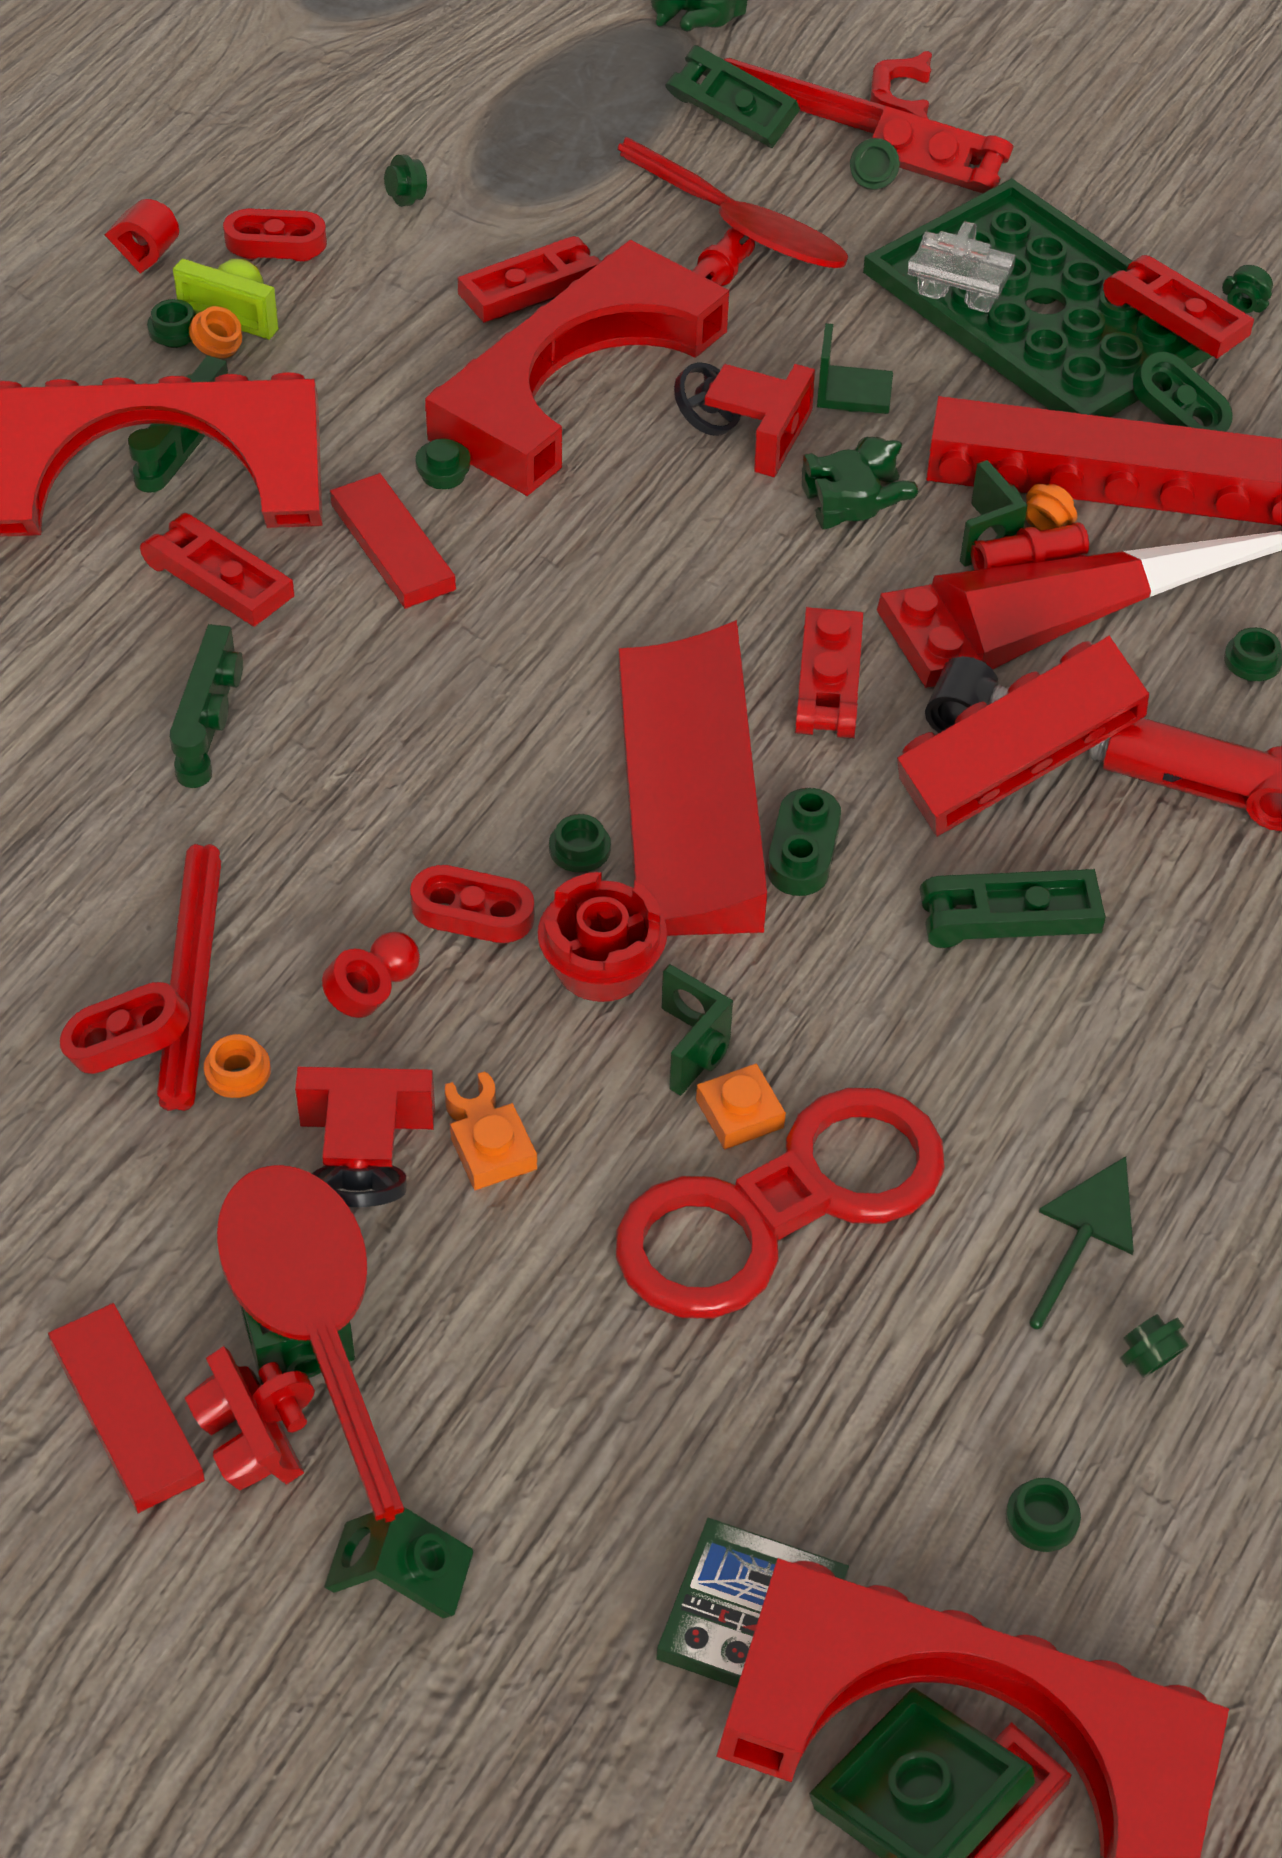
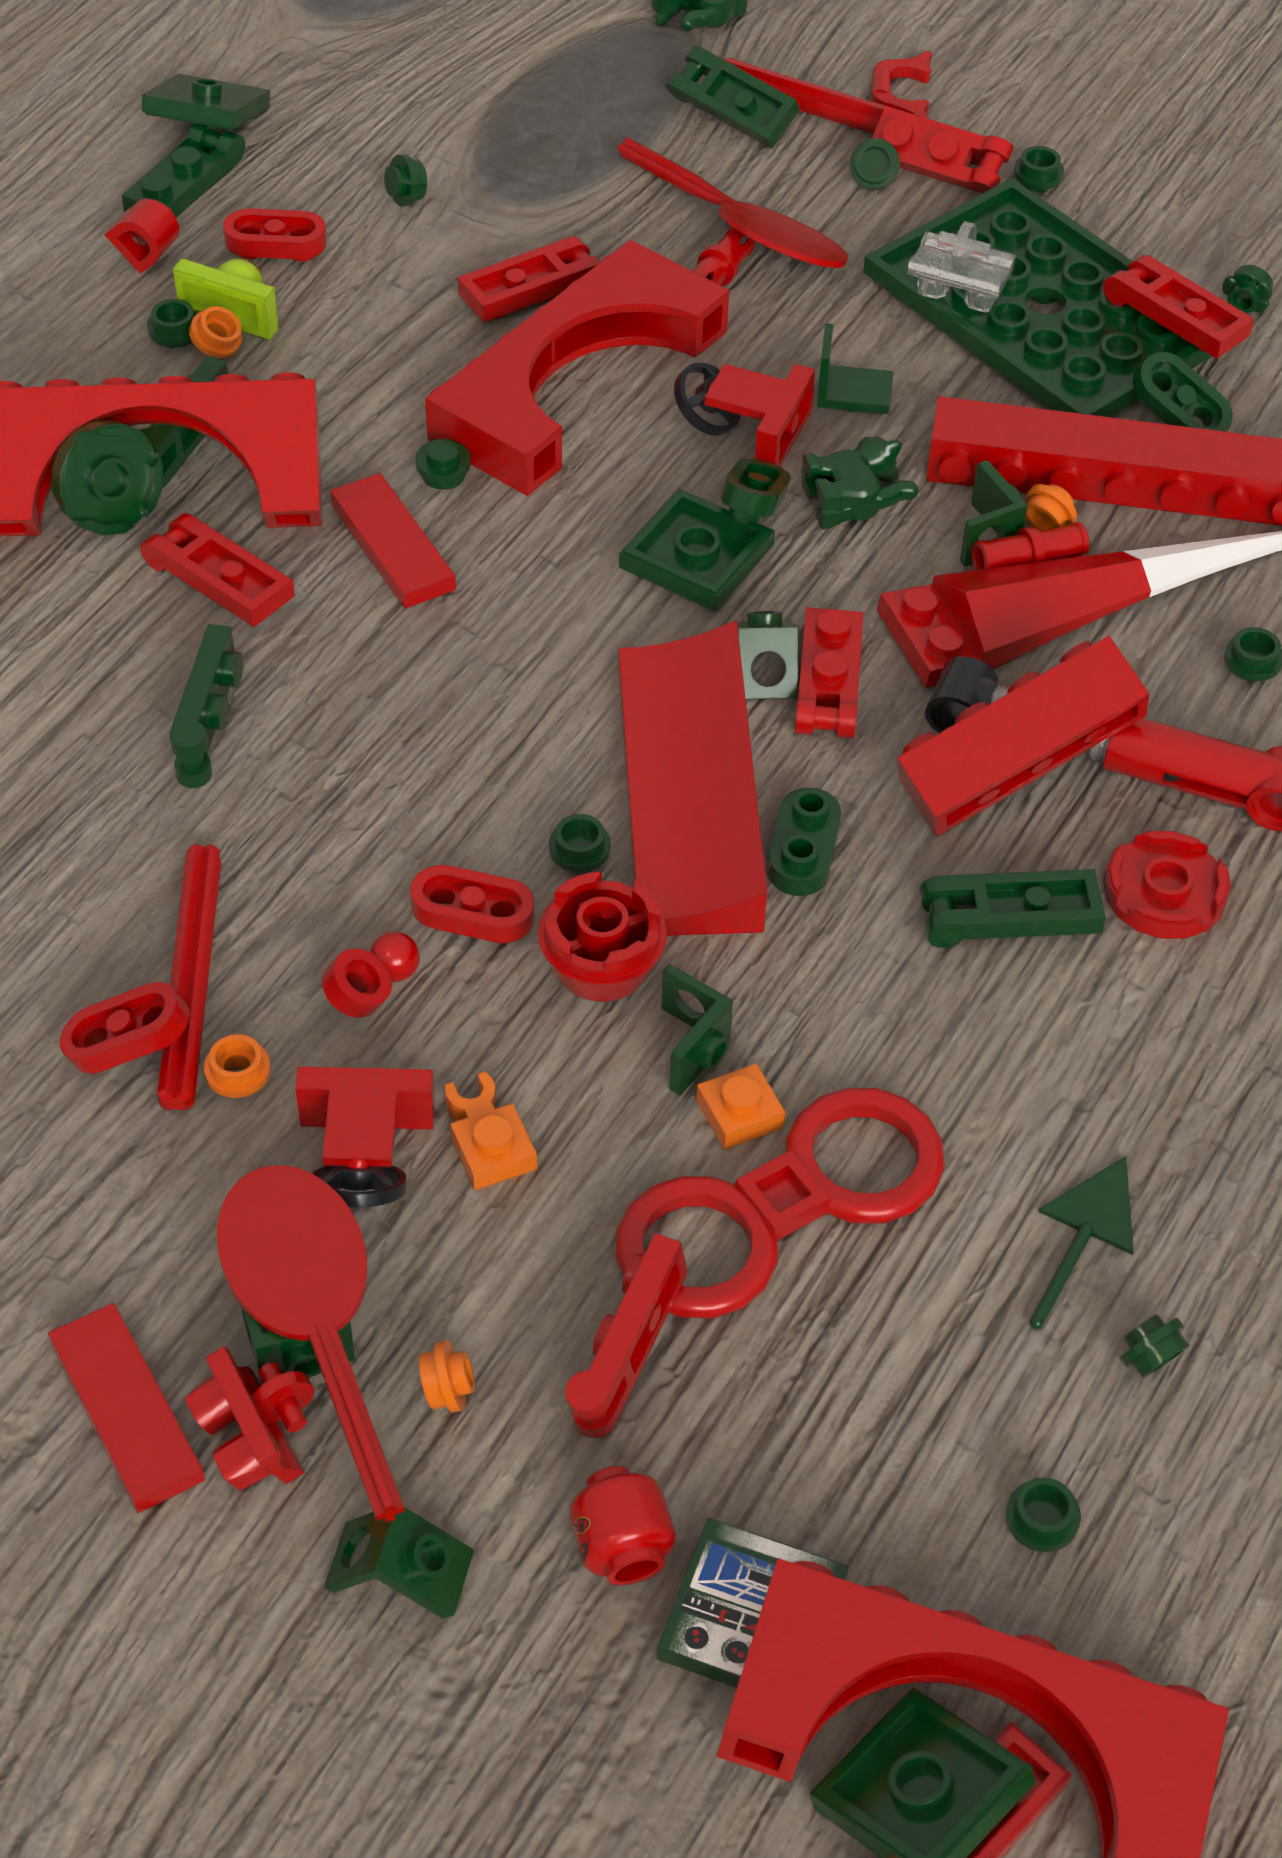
none -> dark green tile [52,420,163,535]
none -> dark green plate [121,123,245,218]
none -> dark green plate [142,74,270,130]
none -> orange plate [419,1340,475,1413]
none -> red plate [565,1233,688,1438]
none -> red head [570,1466,676,1585]
none -> dark green plate [619,489,775,611]
none -> dark green plate [720,459,791,523]
none -> bracket [737,611,798,699]
none -> dark green plate [1014,146,1064,192]
none -> red tile [1103,831,1231,939]

